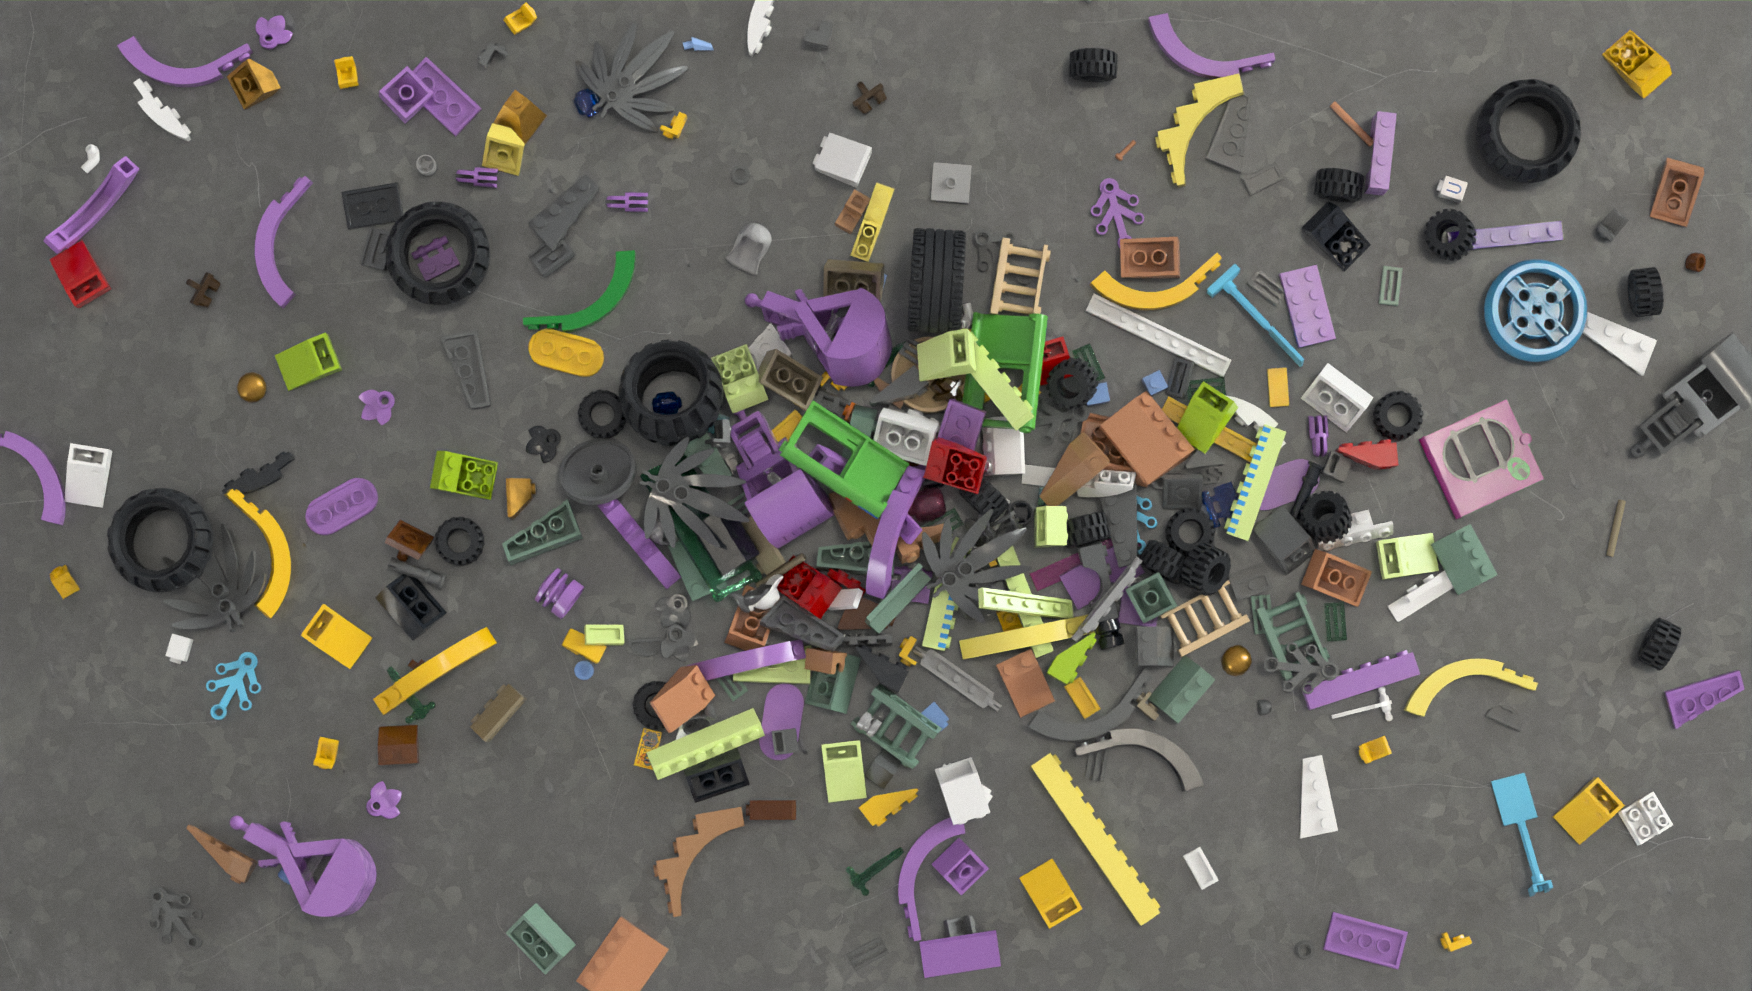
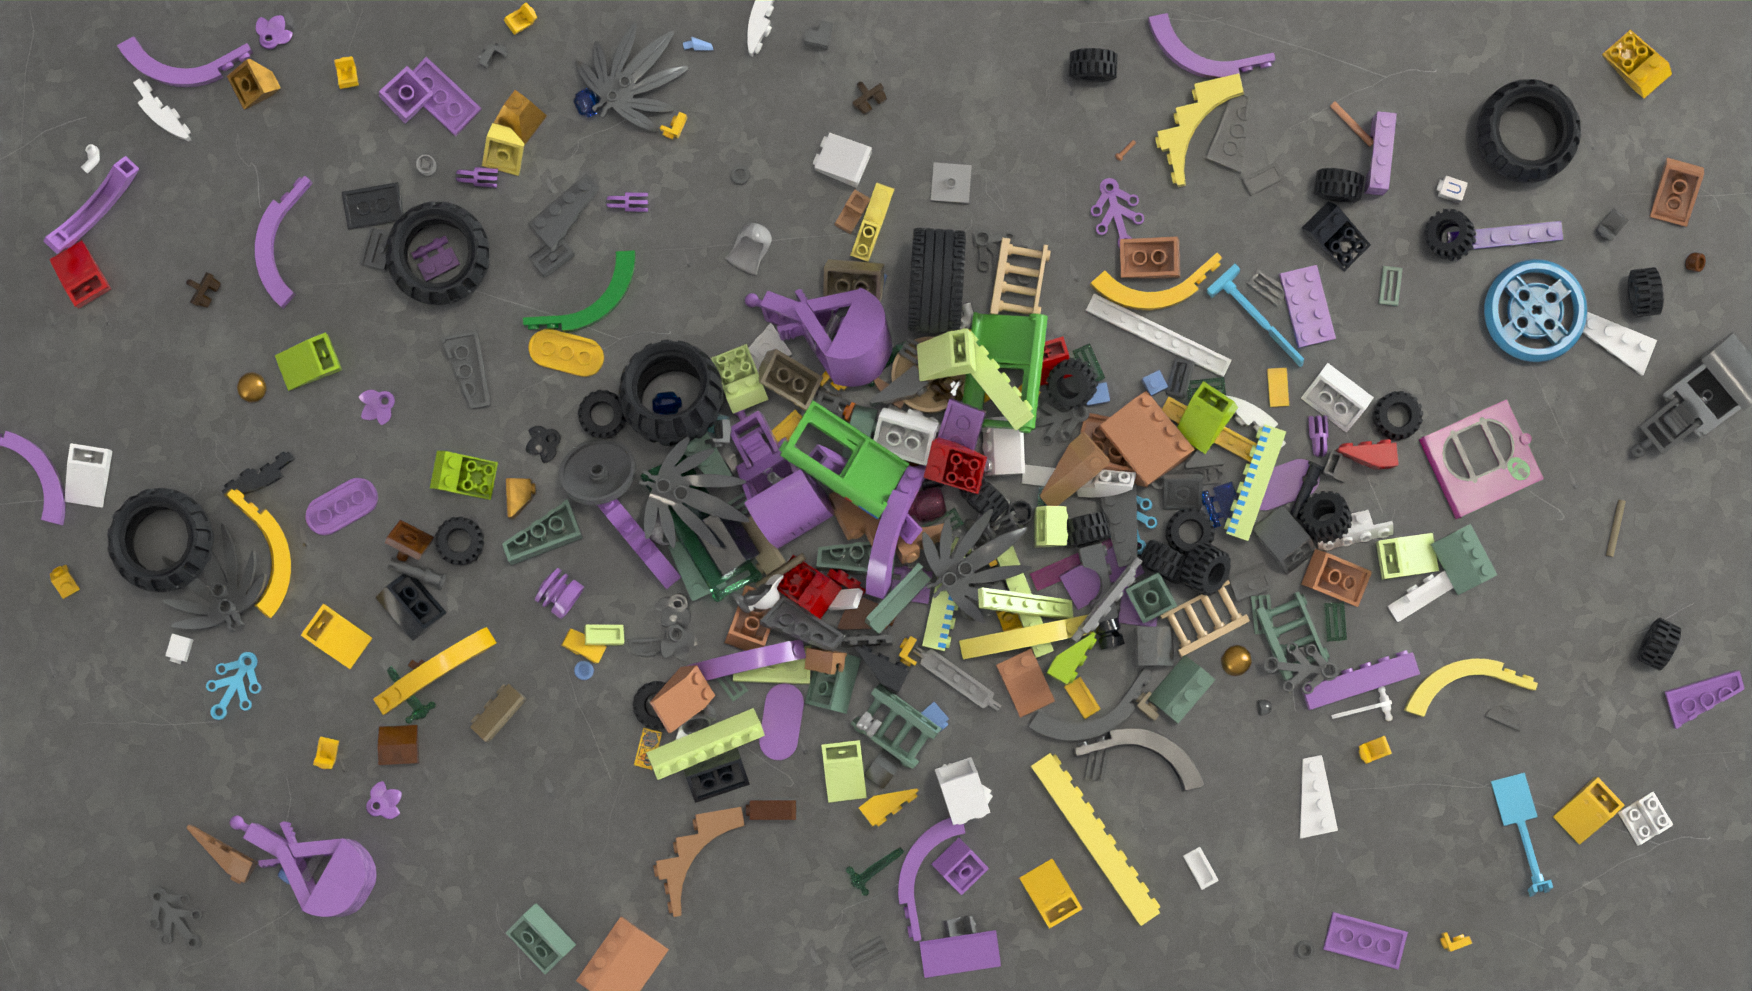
dark grey piece [772,728,799,755] -> none

